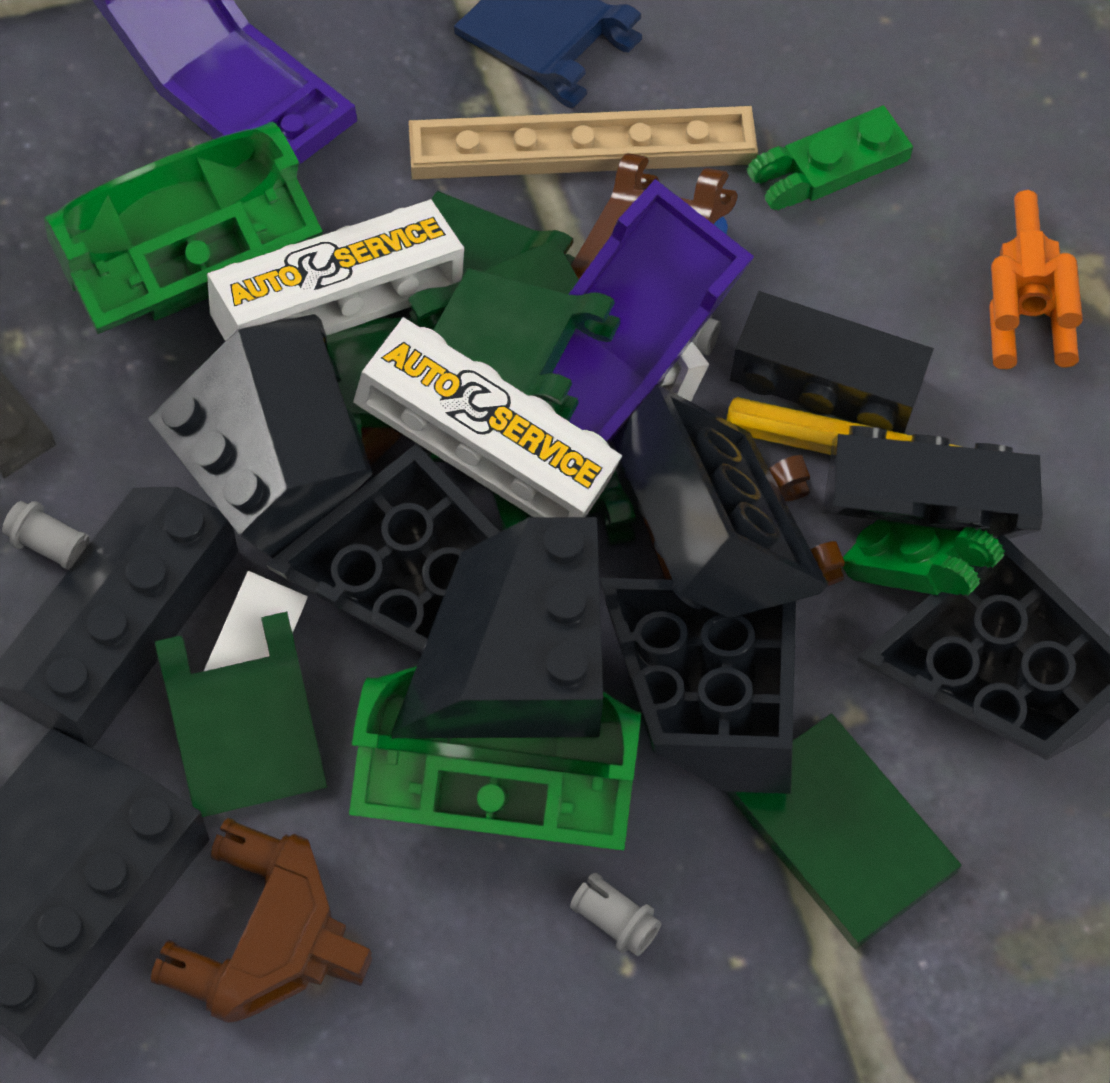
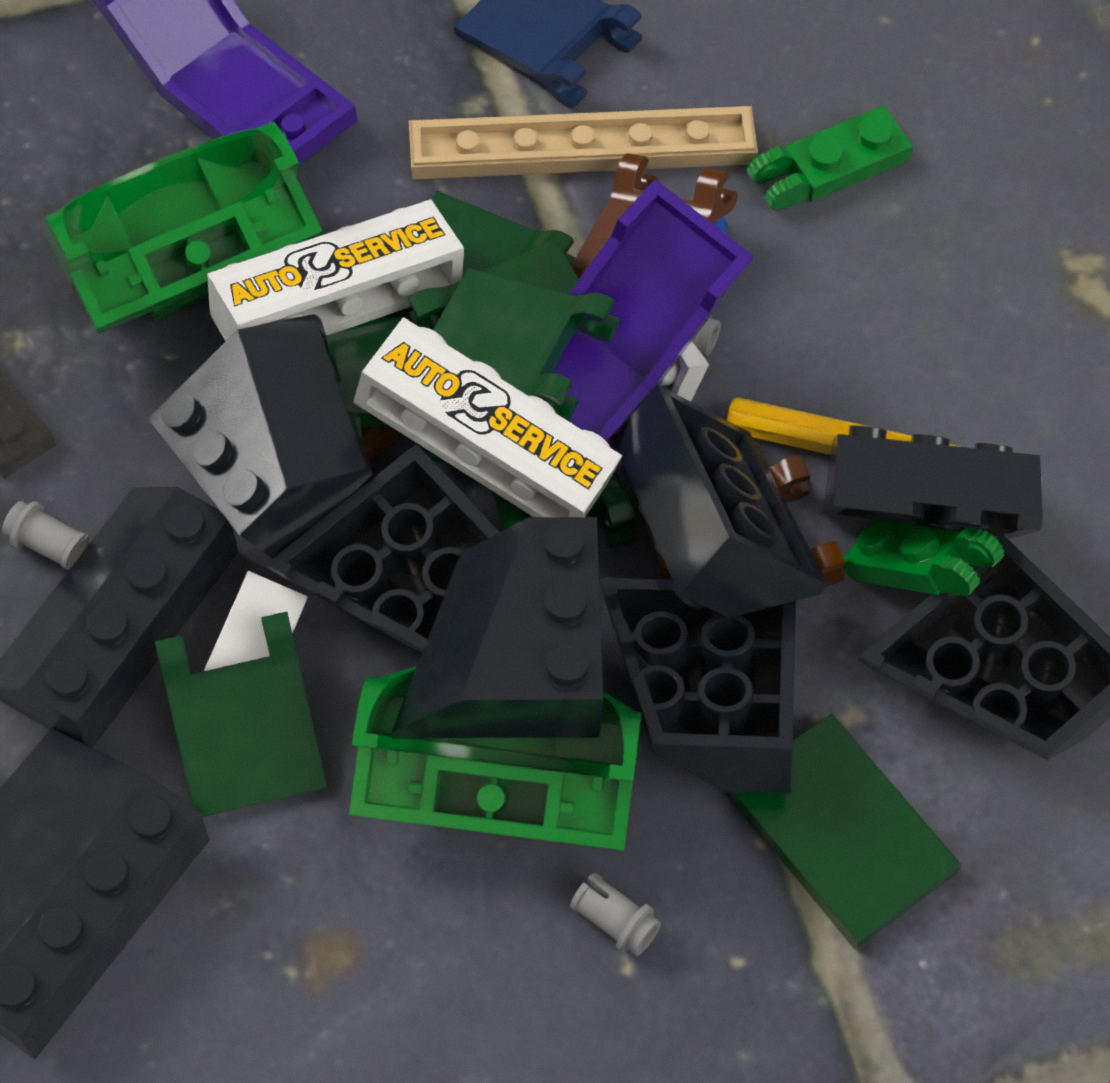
reddish brown connector [151,818,373,1023] -> none
black brick [730,291,934,434] -> none
orange plant [989,190,1083,369] -> none

